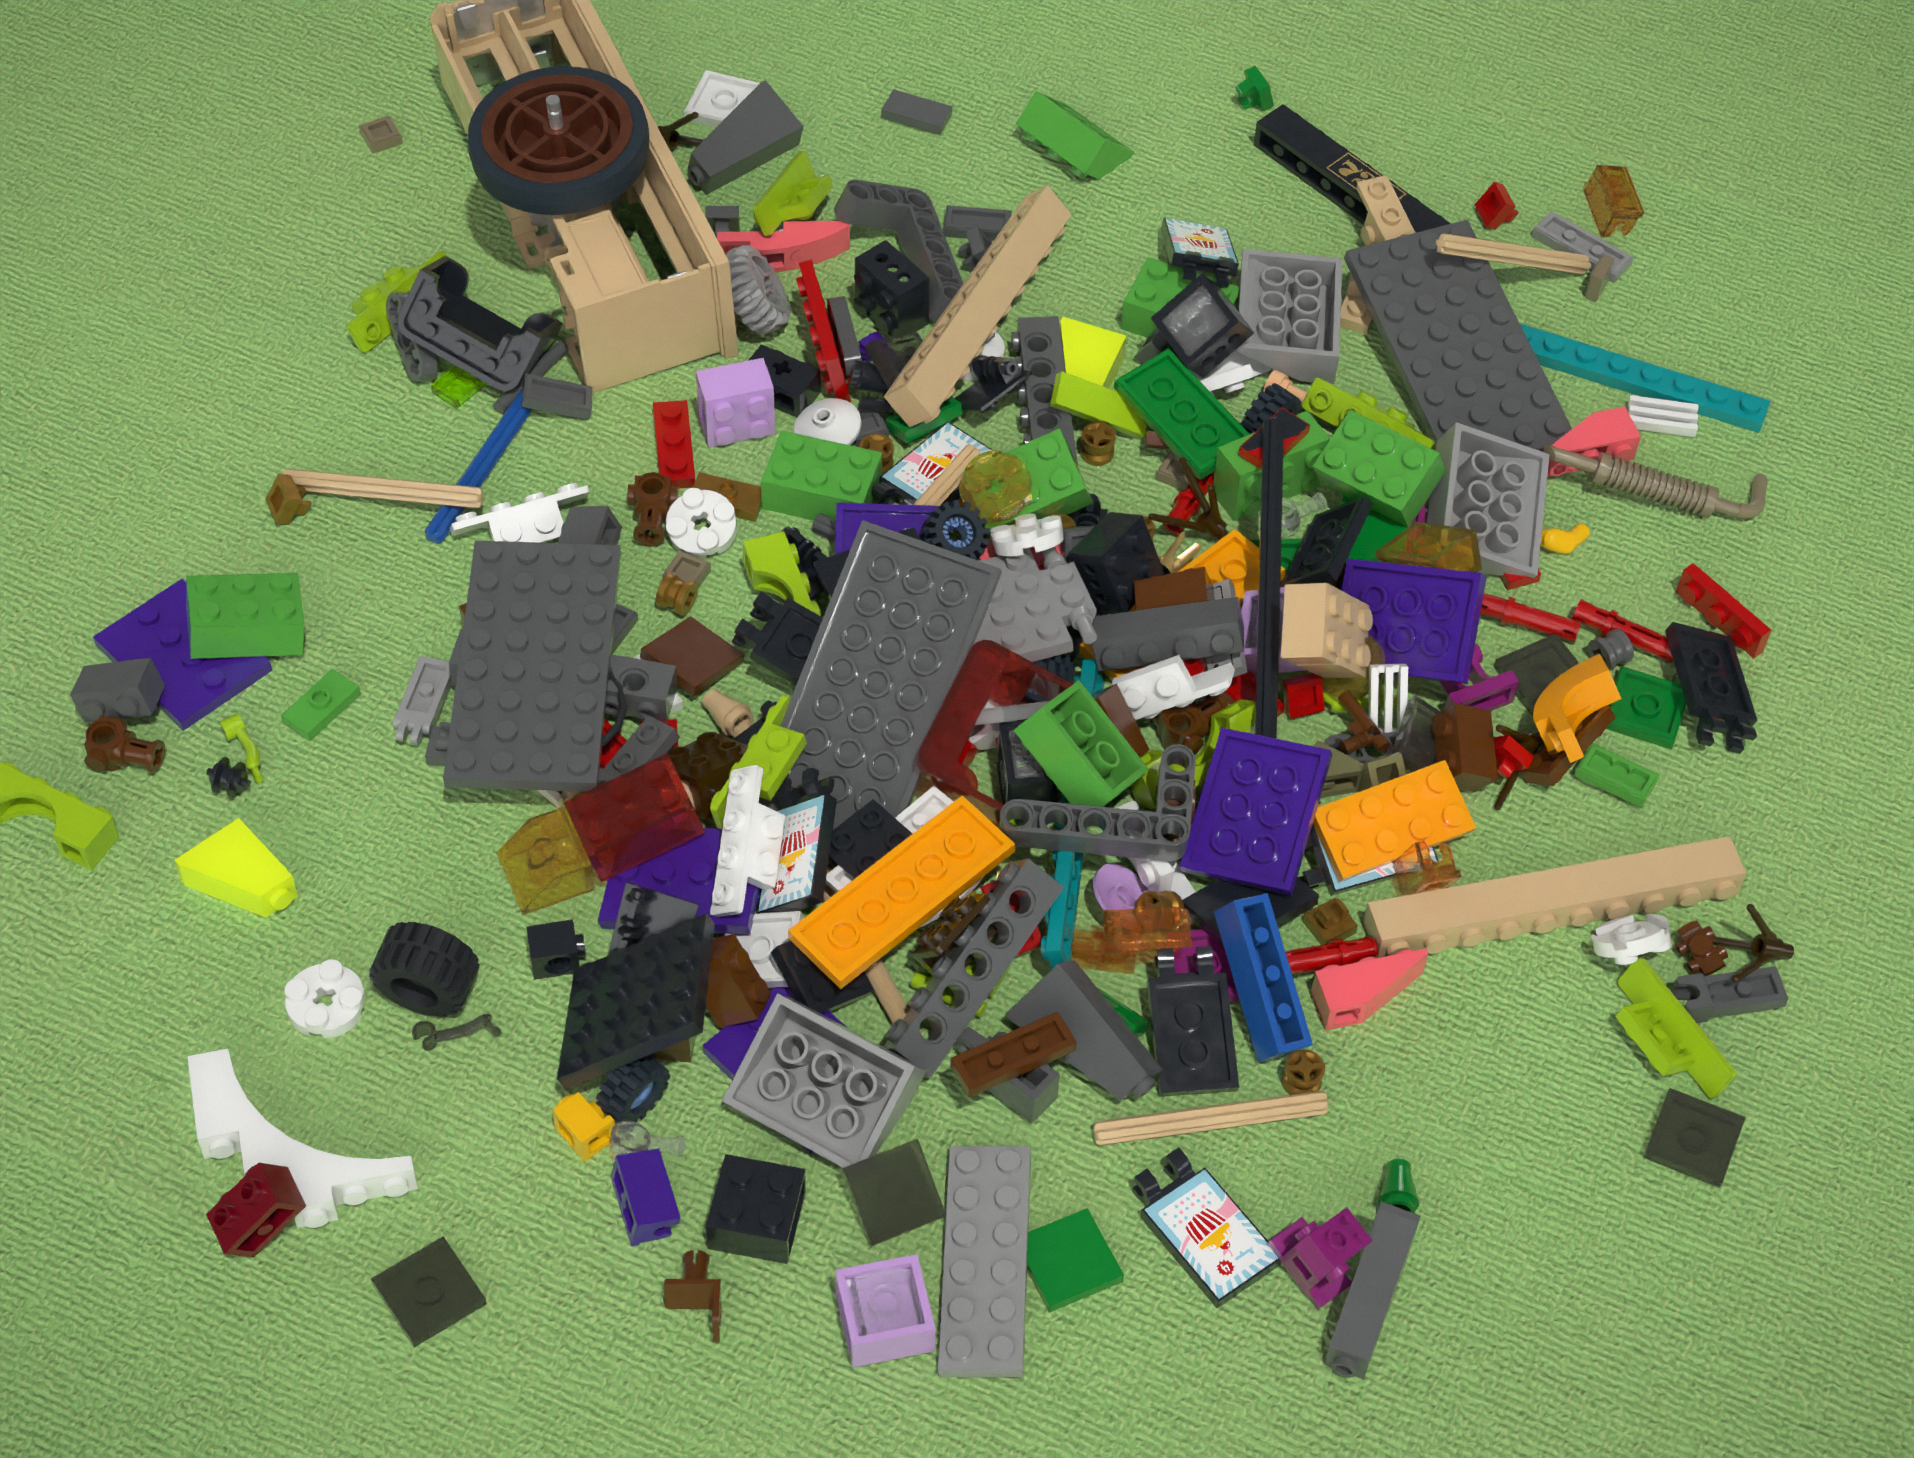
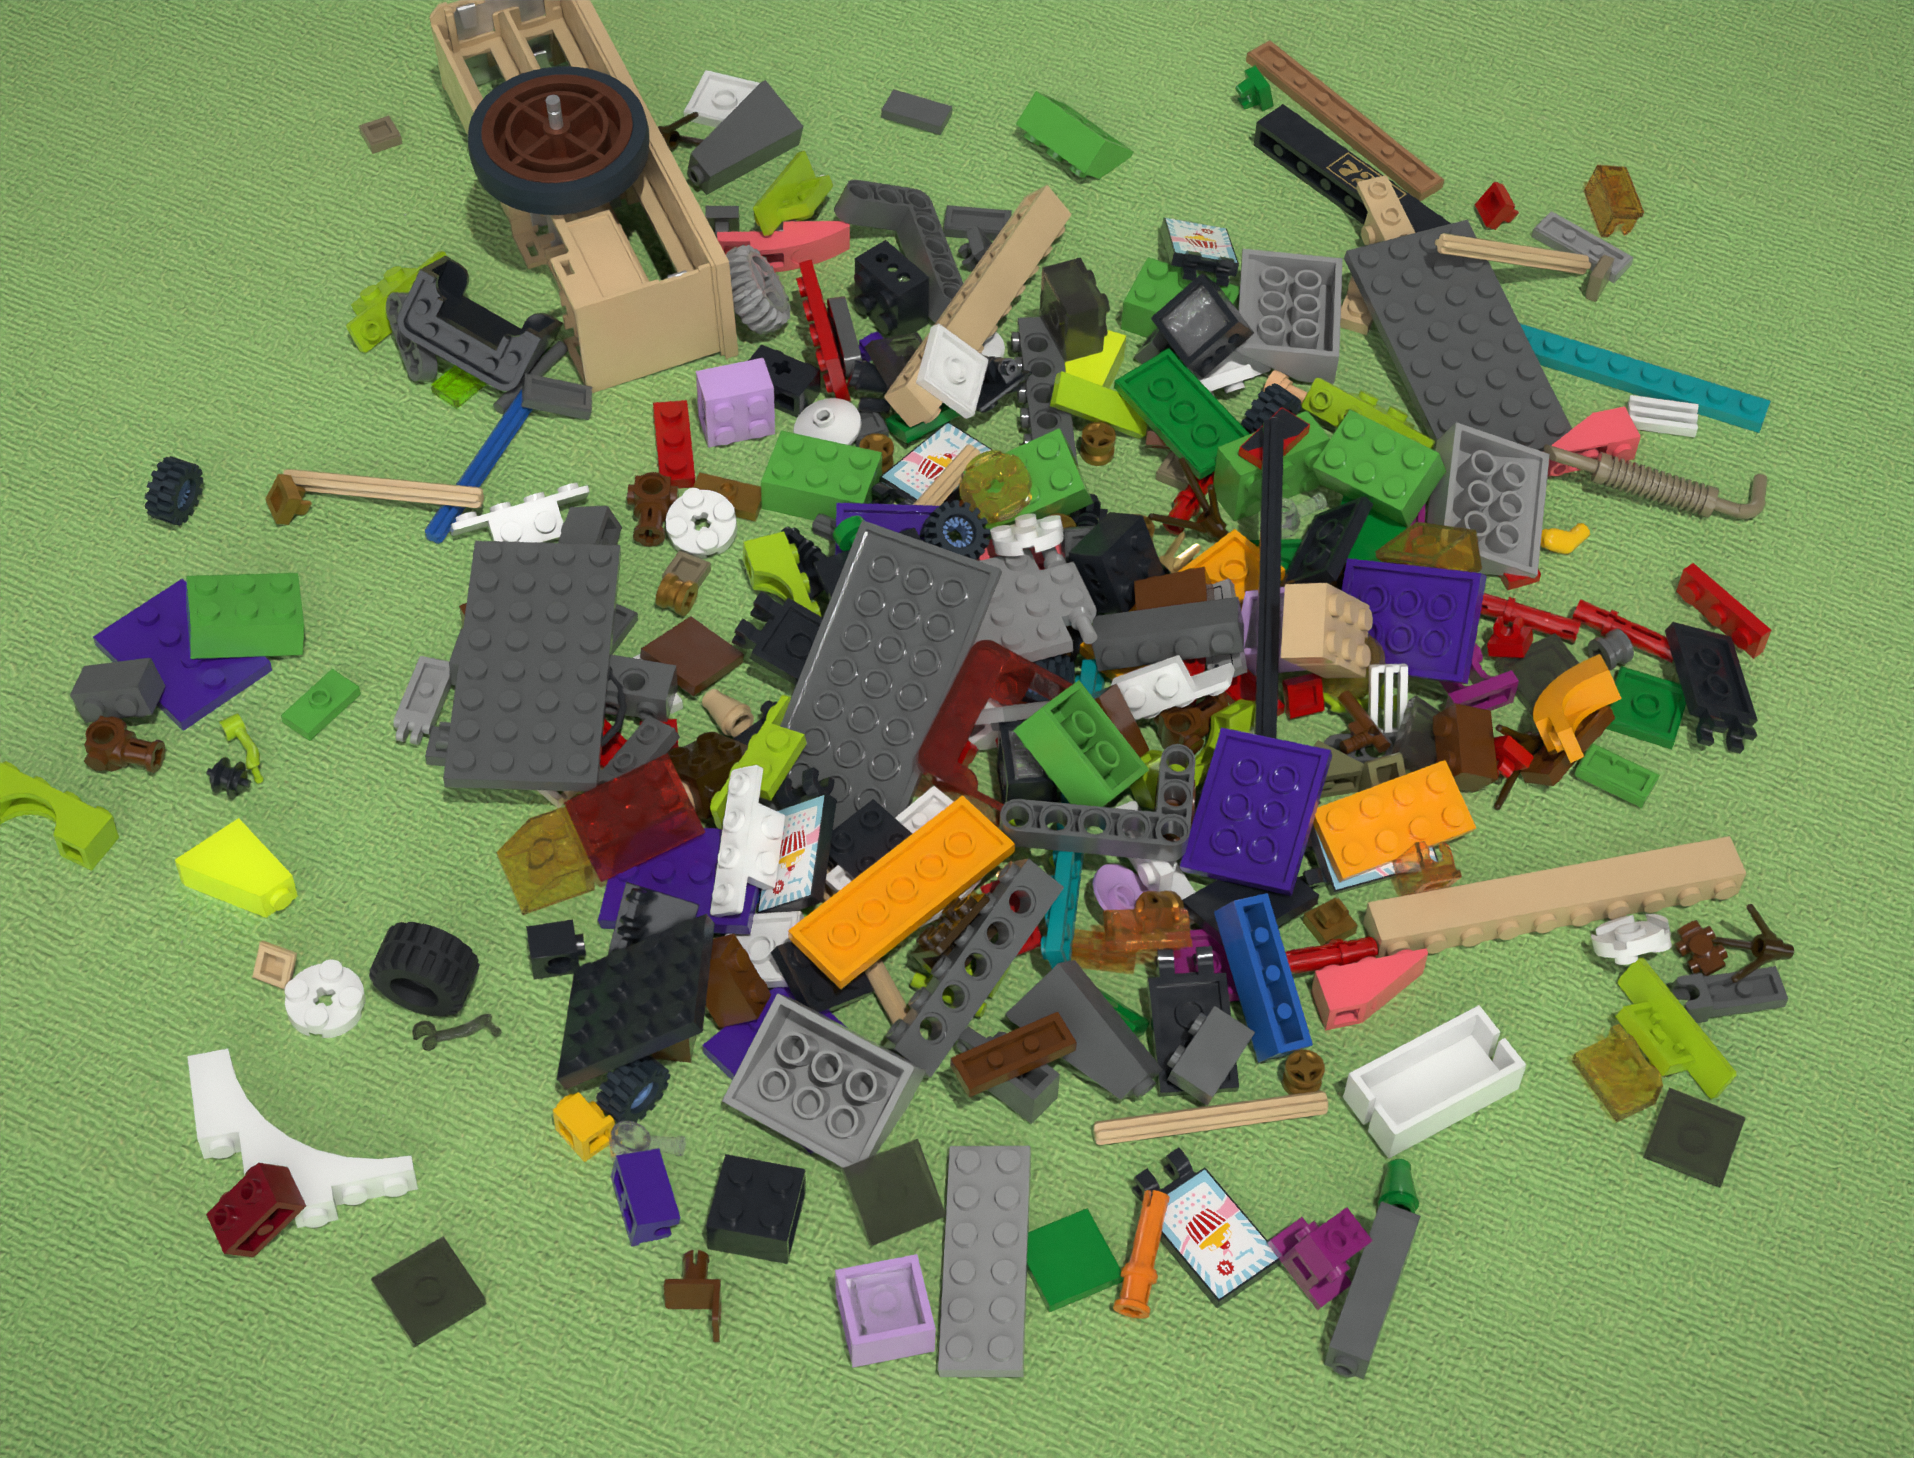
none -> black bush [145,456,203,526]
none -> tan slope [252,940,297,989]
none -> green tile [833,515,865,551]
none -> white tile [916,324,989,419]
none -> clear smoke brick [1039,258,1110,362]
none -> orange pin [1113,1190,1170,1319]
none -> dark grey brick [1167,1006,1255,1106]
none -> medium nougat tile [1246,40,1444,201]
none -> white piece [1343,1005,1526,1159]
none -> red tile [1487,616,1534,658]
none -> clear yellow bracket [1572,1024,1663,1123]

